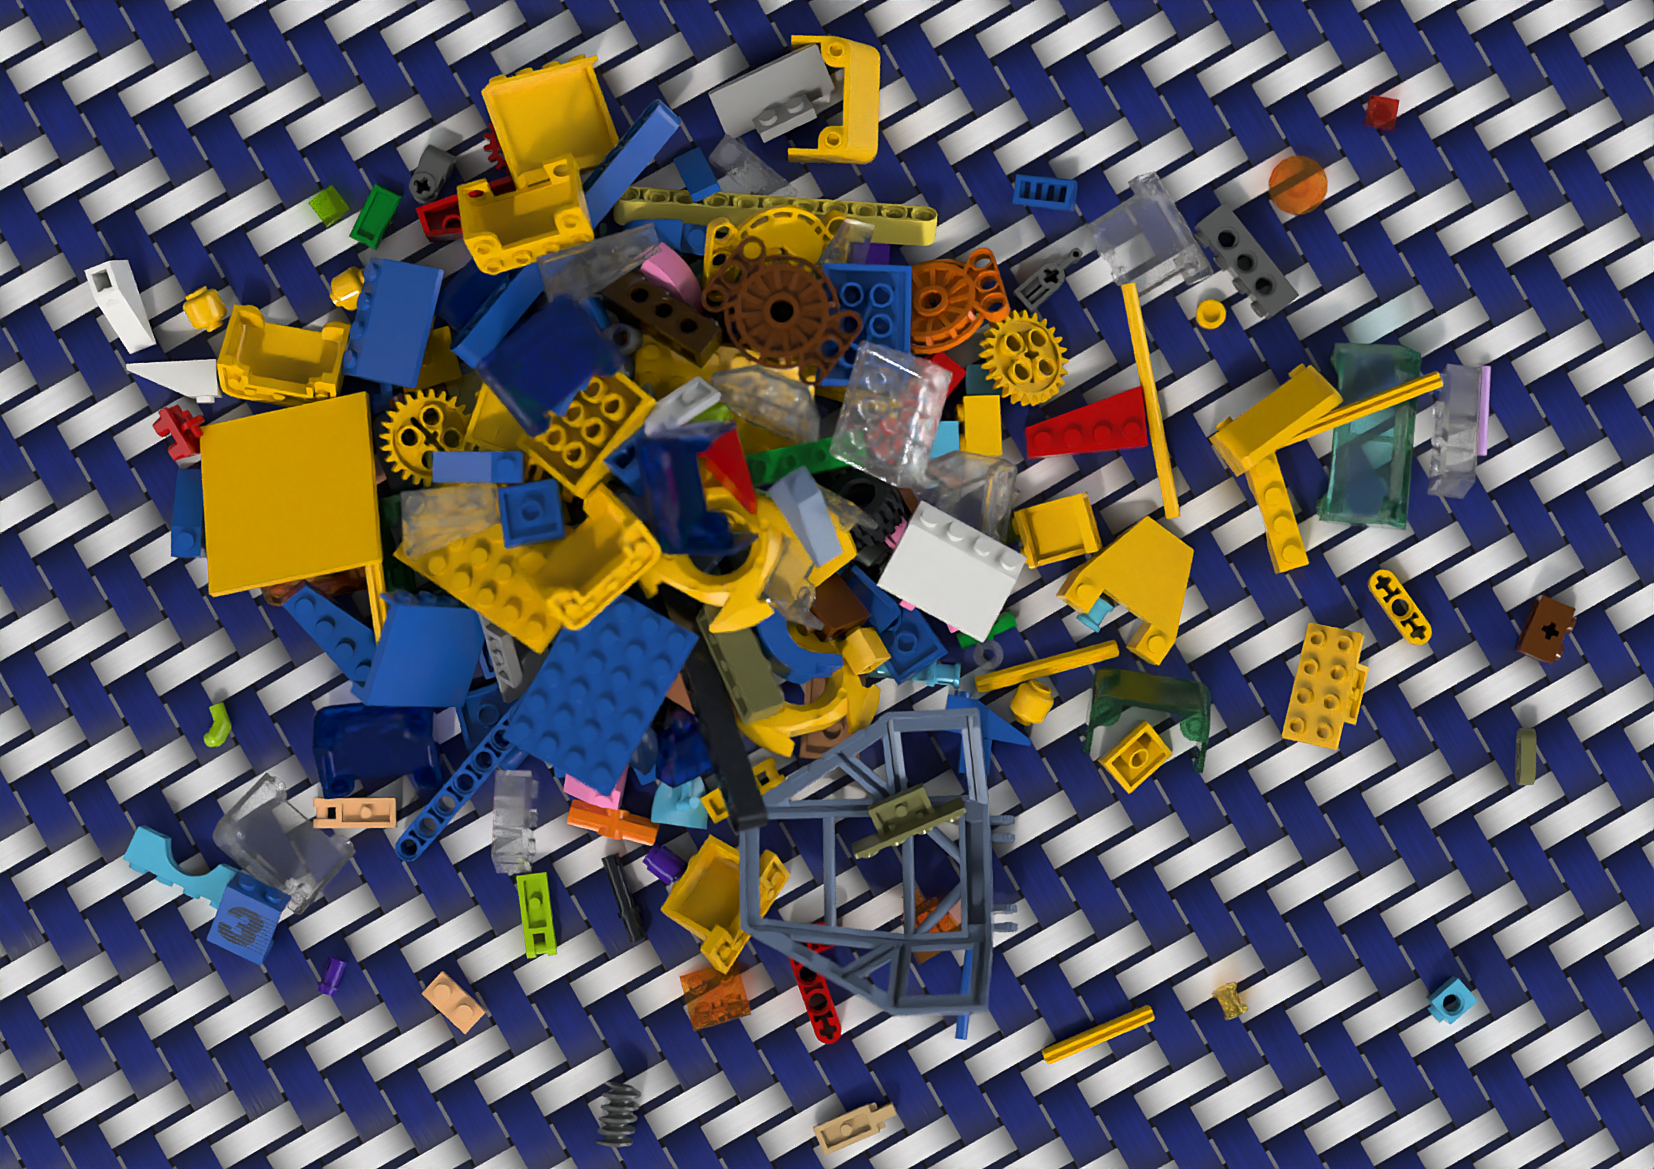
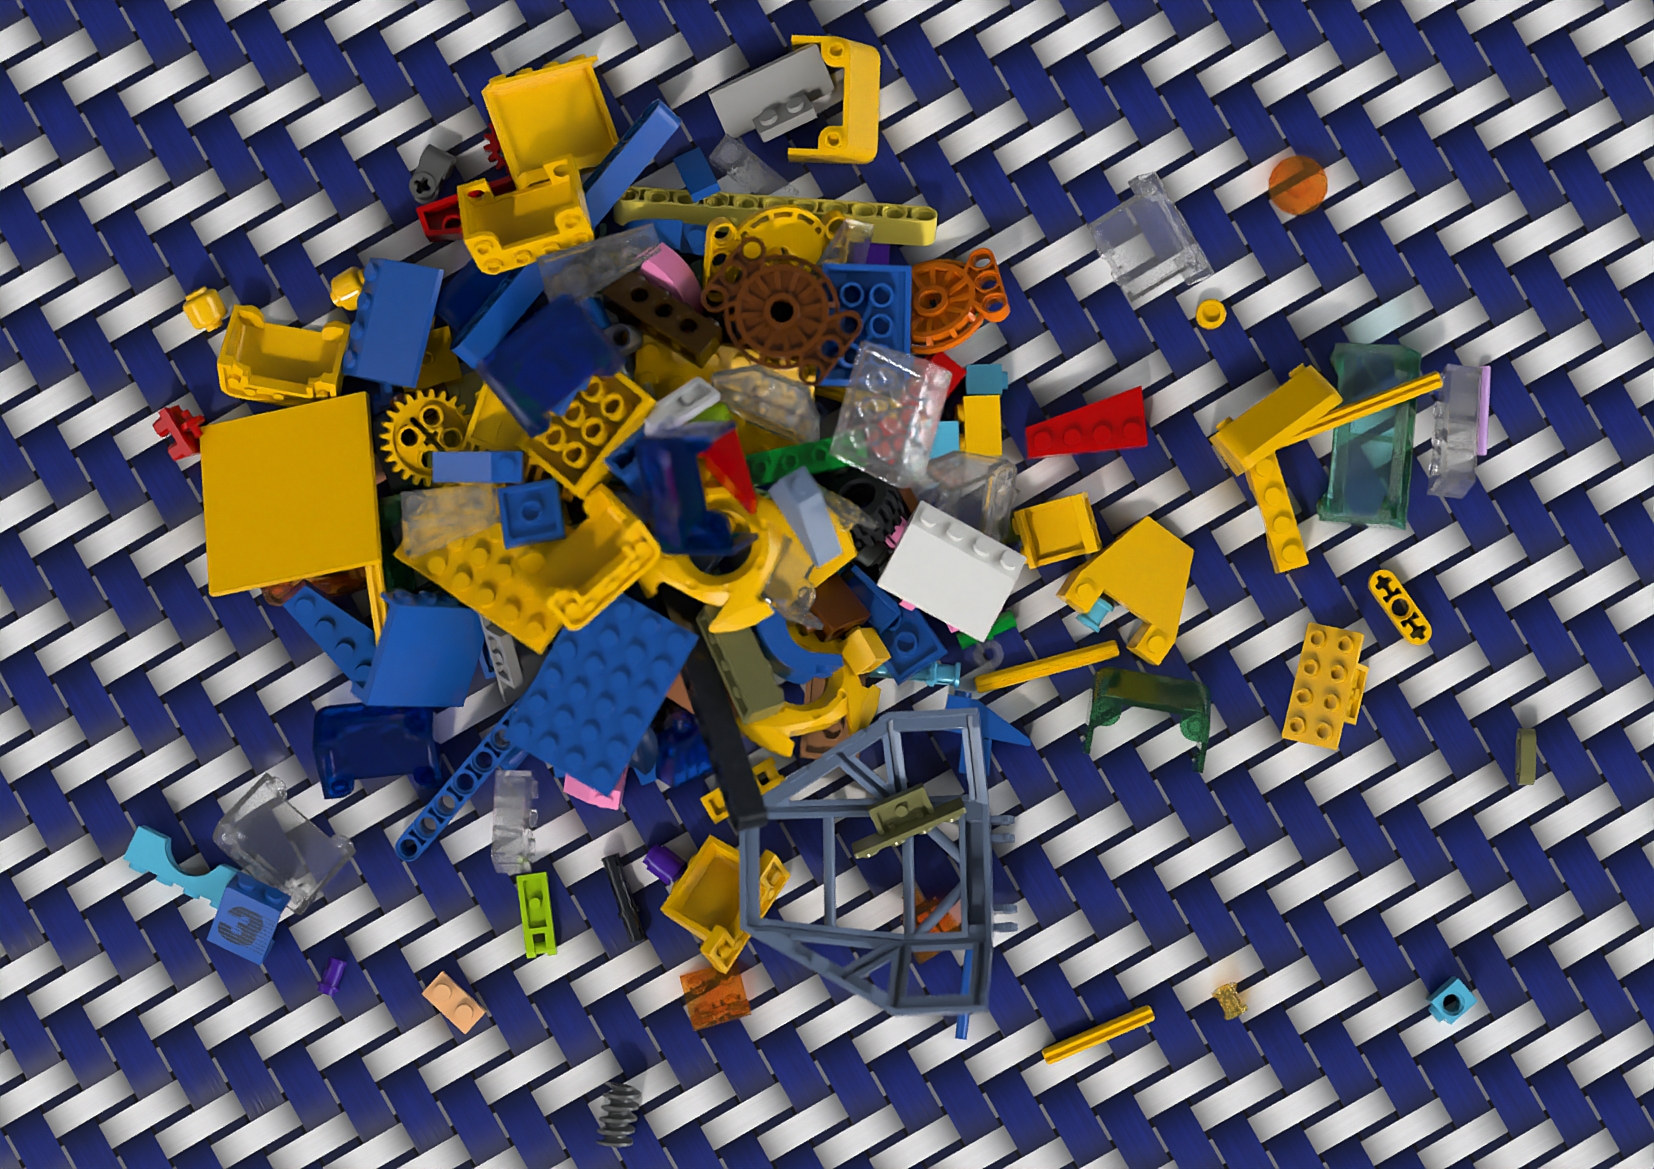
white slope [85,260,156,354] -> none
white slope [126,359,223,404] -> none
blue slope [171,469,207,558] -> none
lime arm [204,702,232,747] -> none
clear neon green tile [309,185,351,228] -> none
light nougat plate [313,797,397,828] -> none
green tile [349,184,403,251] -> none
blue plate [455,682,516,754] -> none
orange piece [567,799,660,846] -> none
medium azure shield [651,757,708,830] -> none
red beam [788,920,842,1044] -> none
tan hinge [813,1102,897,1156] -> none
yellow gear [979,310,1069,406] -> none
yellow head [1010,680,1054,726] -> none
blue slope [1012,174,1078,212] -> none
dark grey piece [1012,247,1083,315] -> none
yellow slope [1098,720,1173,794] -> none
yellow piece [1121,282,1181,519] -> none
dark grey brick [1194,202,1299,321] -> none
clear red plate [1363,95,1400,131] -> none
reddish brown brick [1514,595,1576,665] -> none

